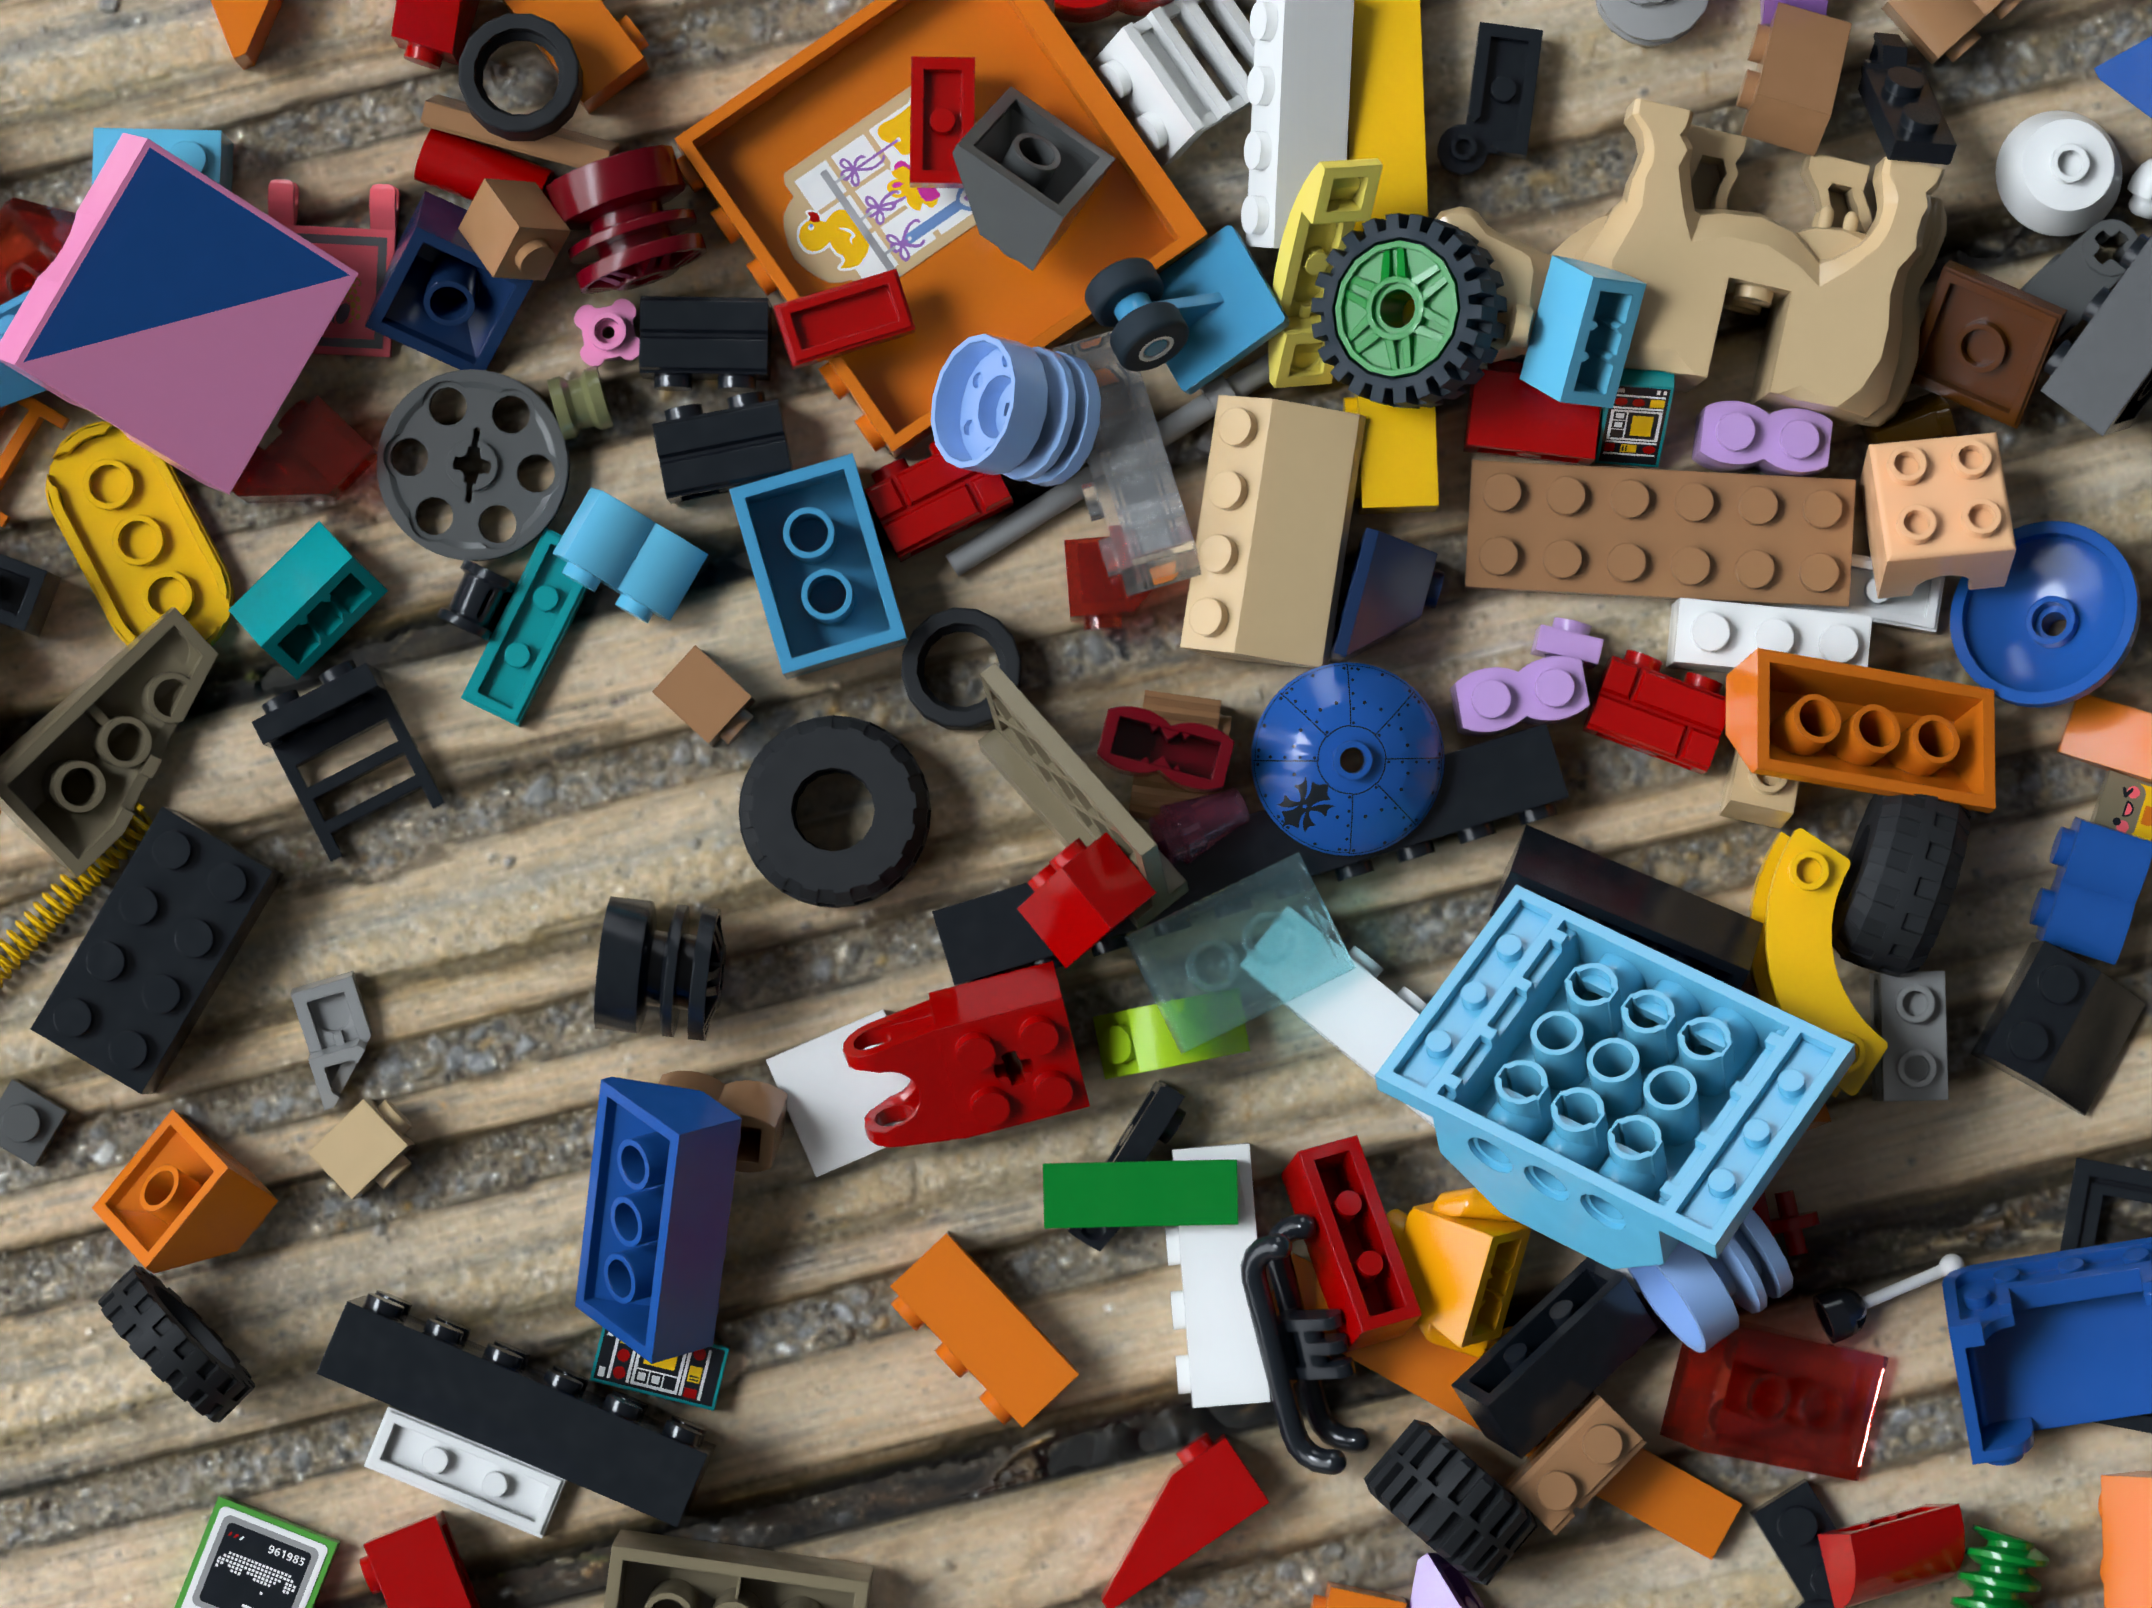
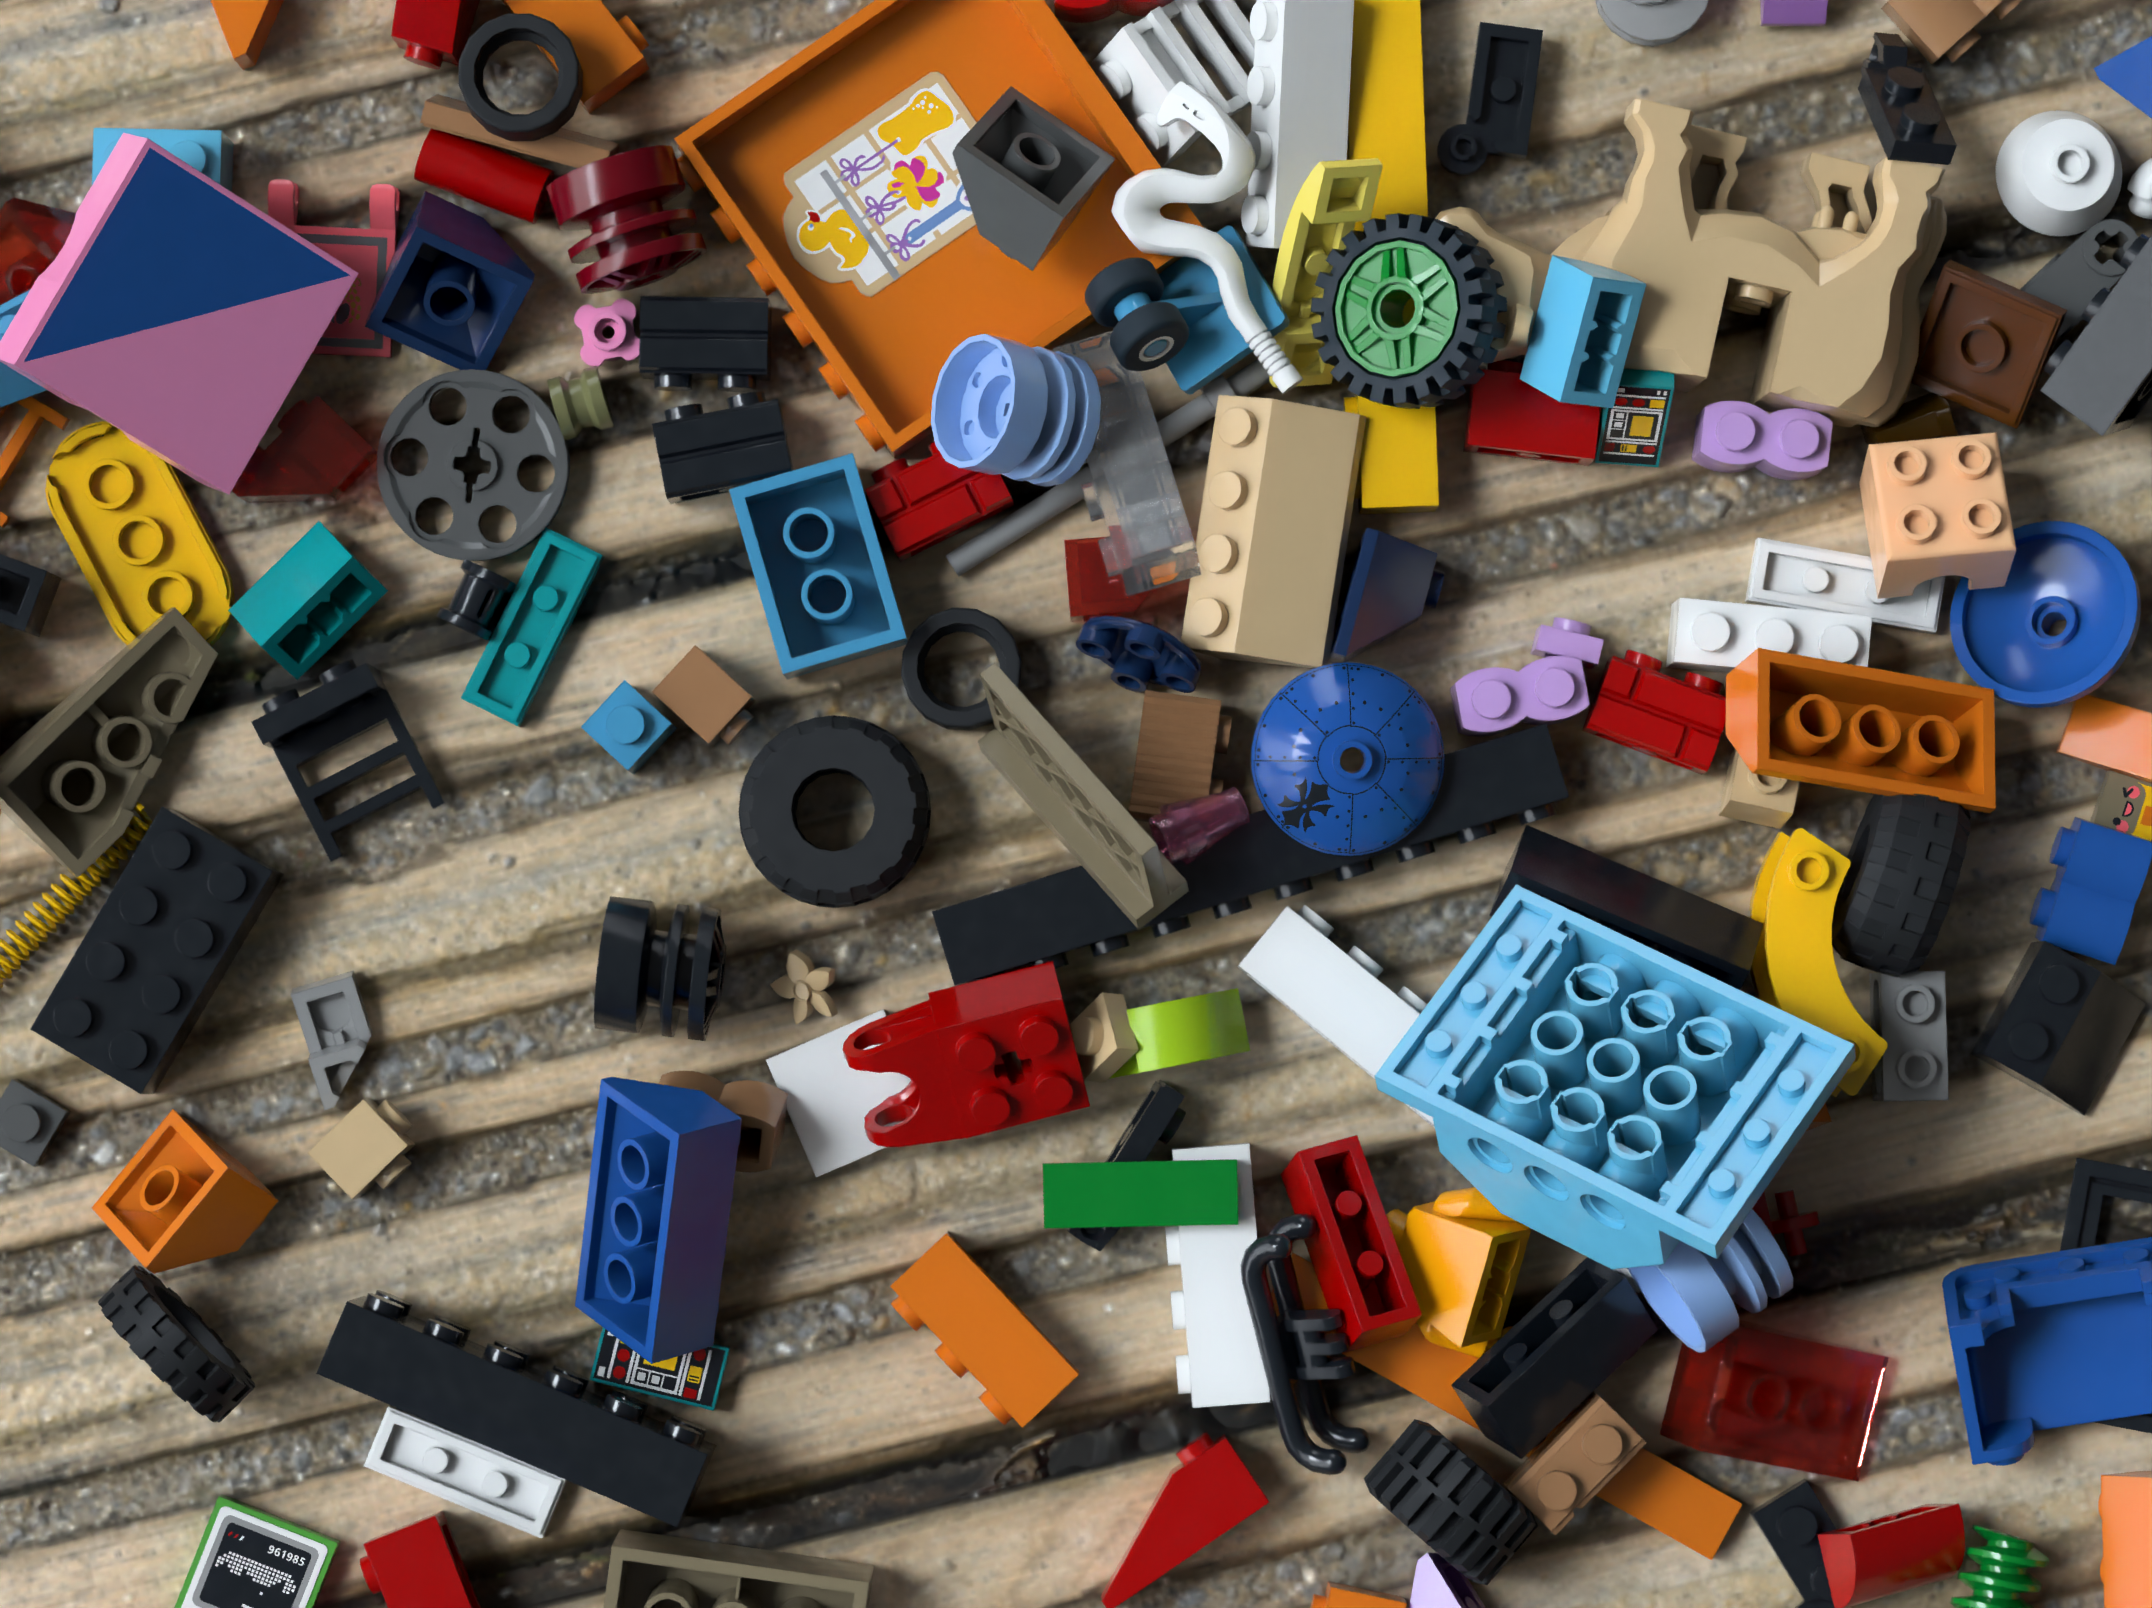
medium nougat brick [458,178,571,281] -> none
medium azure brick [552,487,708,624] -> none
red tile [774,269,916,370] -> none
red plate [910,56,975,189] -> none
red brick [1017,832,1157,968] -> none
dark red brick [1096,706,1235,793] -> none
clear light blue tile [1124,852,1356,1054] -> none
medium nougat plate [1465,460,1856,609] -> none
medium nougat brick [1736,2,1852,157] -> none
hinge [1813,1254,1965,1344] -> none
none -> dark azure brick [581,680,677,774]
none -> tan plant [770,949,838,1025]
none -> tan plate [1069,992,1139,1082]
none -> dark blue dish [1076,616,1202,693]
none -> white animal [1111,81,1303,394]

